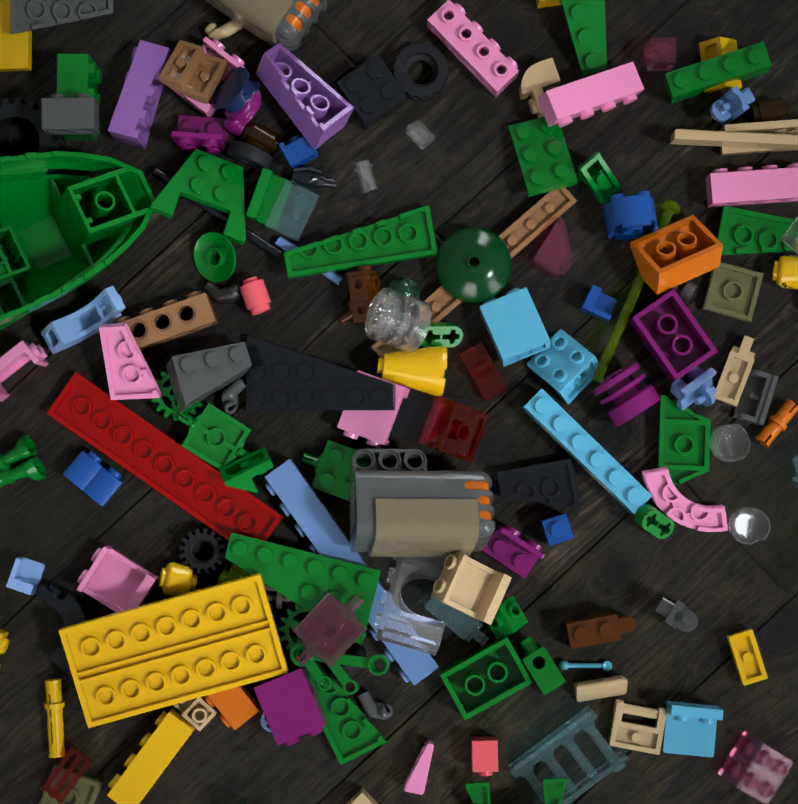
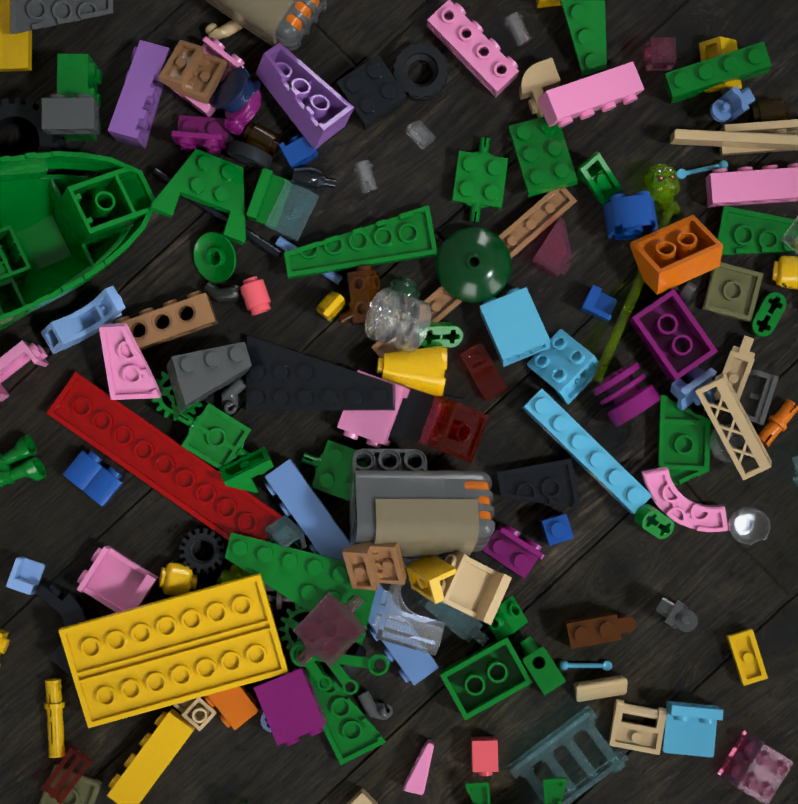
none -> clear light blue panel [265,515,307,550]
none -> yellow slope [316,291,346,322]
none -> medium nougat slope [342,541,407,591]
none -> yellow panel [406,556,457,604]
none -> green plate [451,137,508,223]
none -> clear pin [505,11,532,46]
none -> clear neon green head [644,164,680,204]
none -> medium azure hinge [676,160,728,179]
none -> tan fence [695,372,772,480]
none -> green beam [749,292,787,338]

